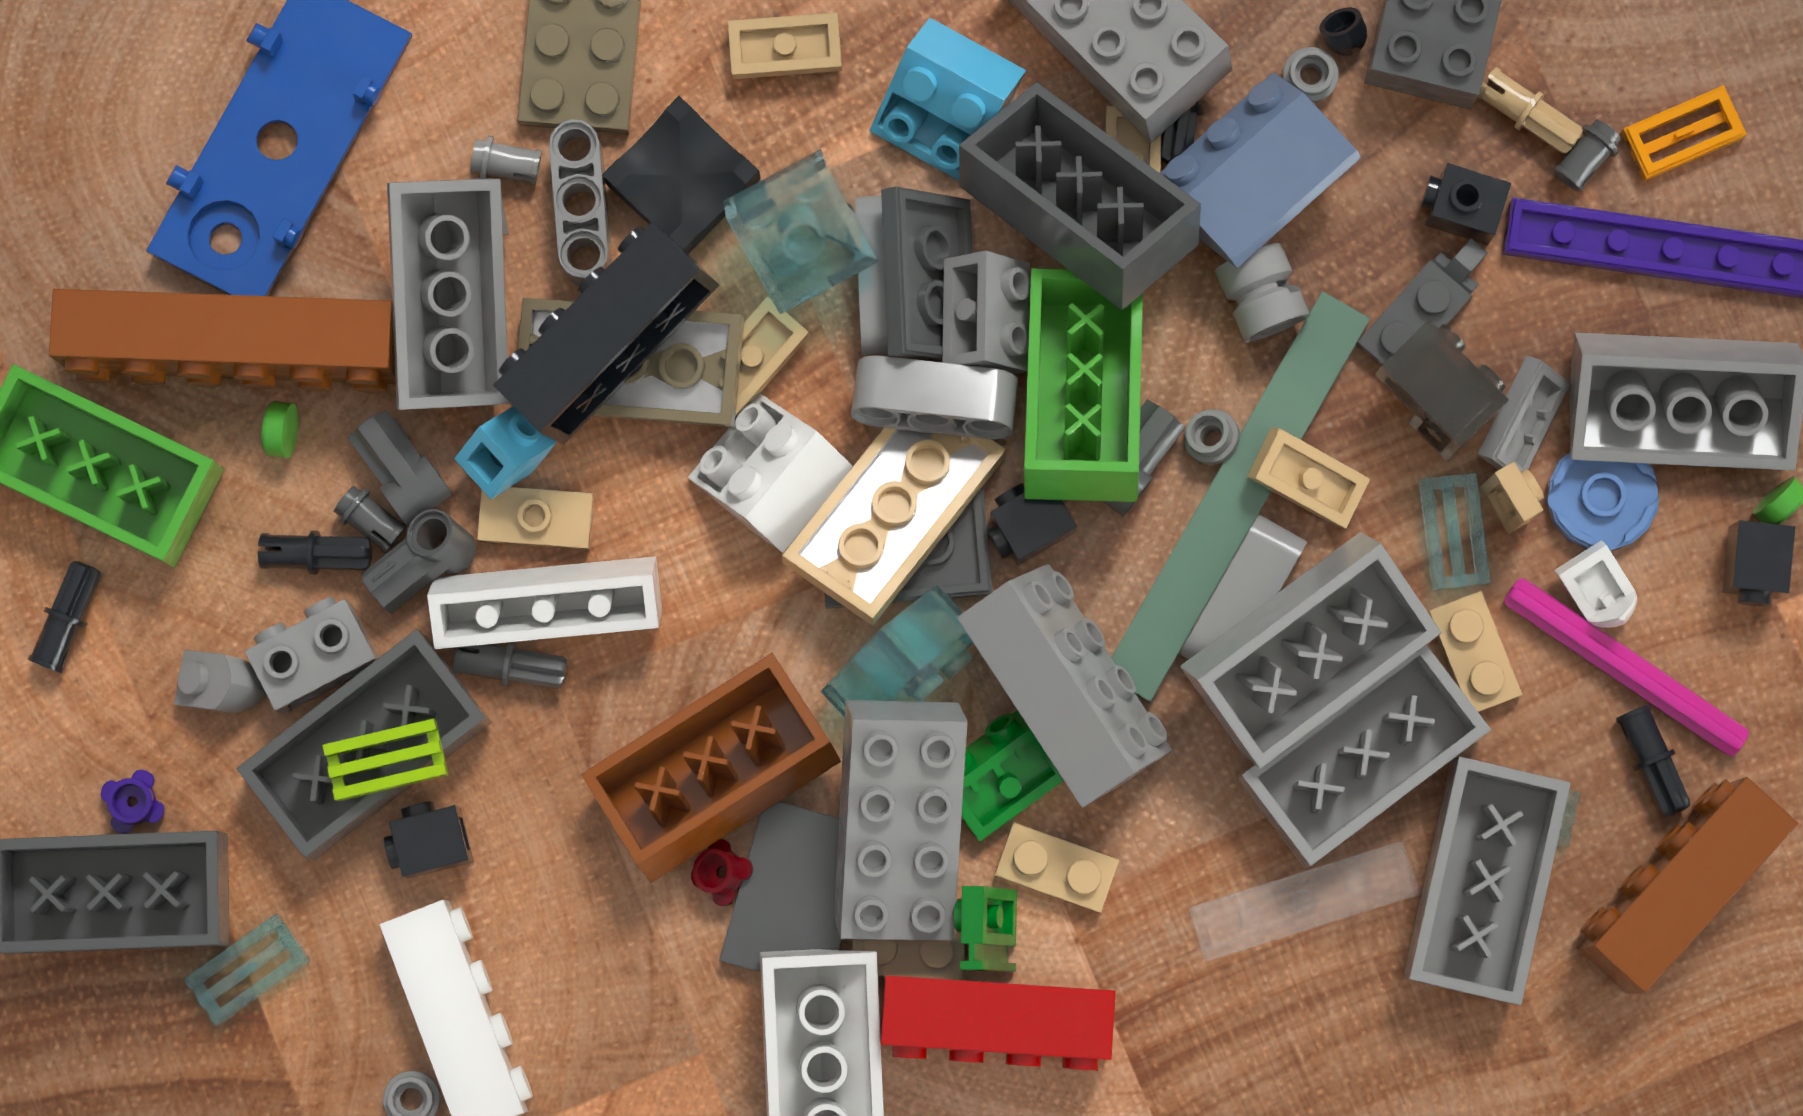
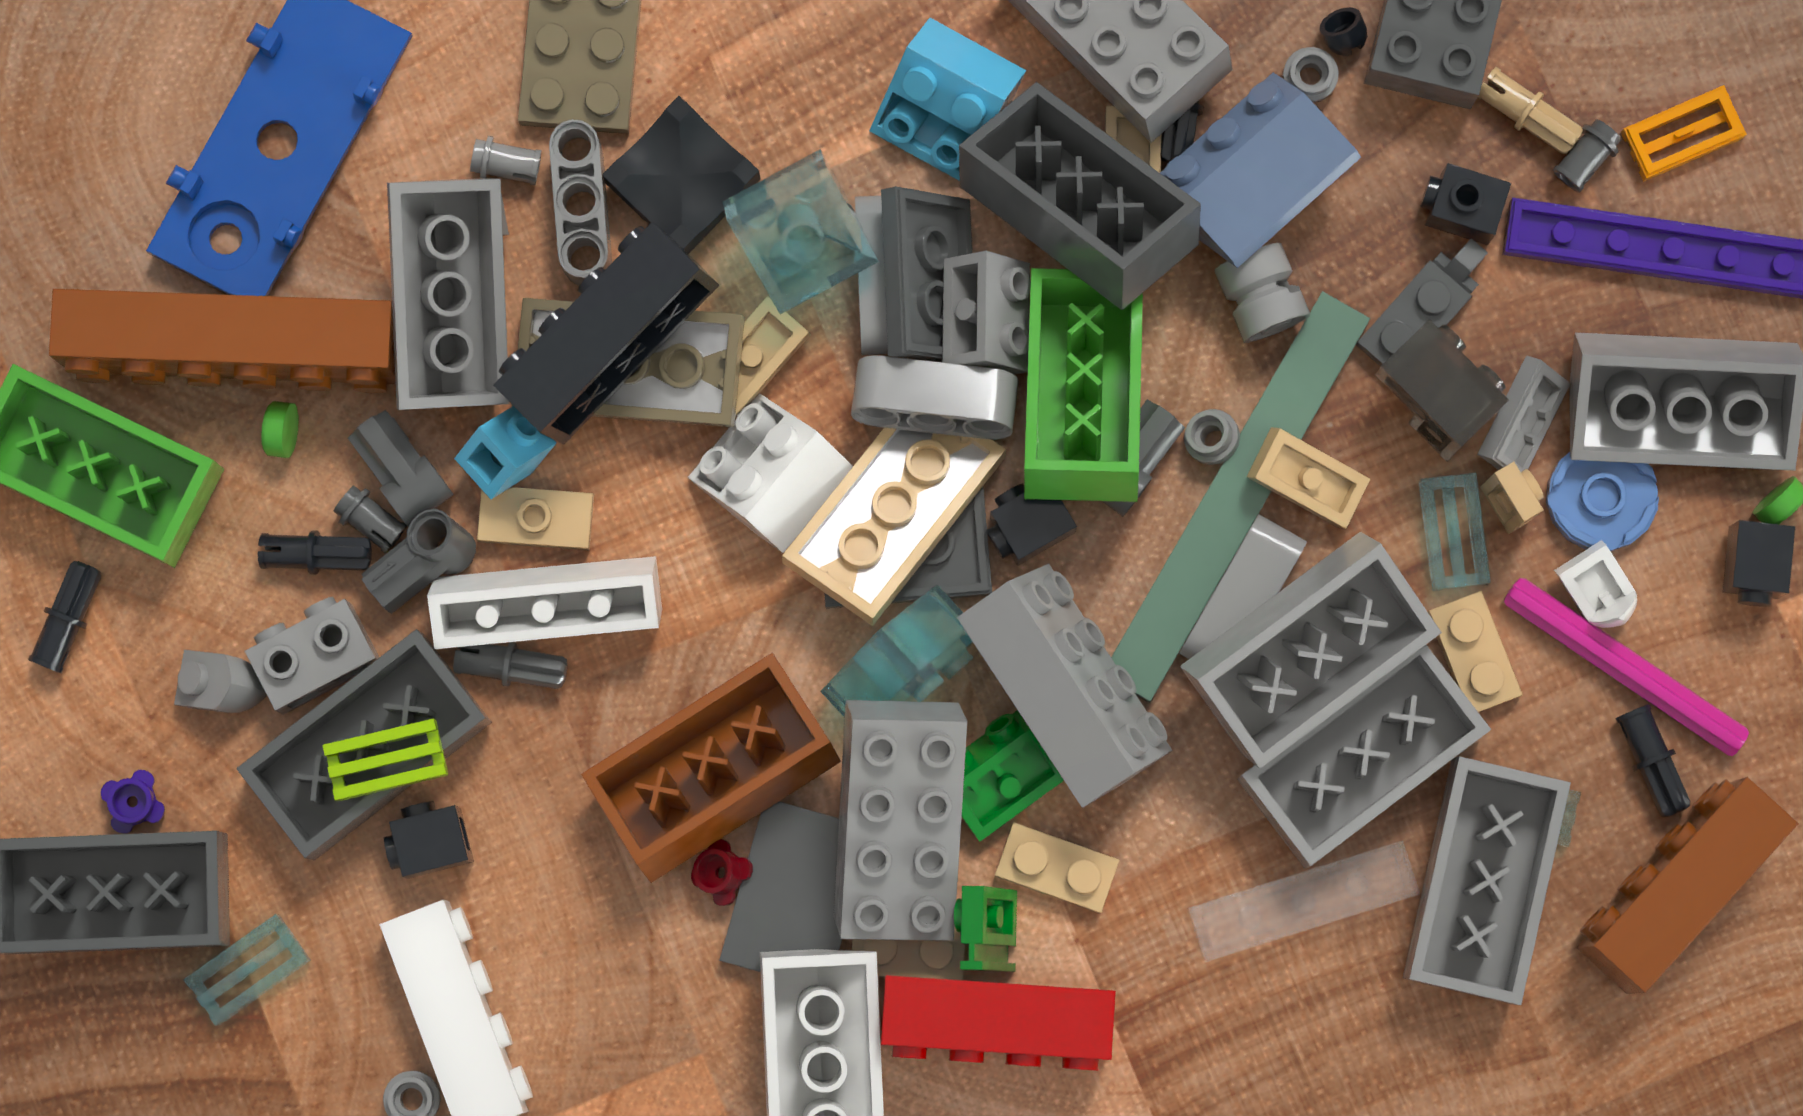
tan plate [728,12,842,79] -> none

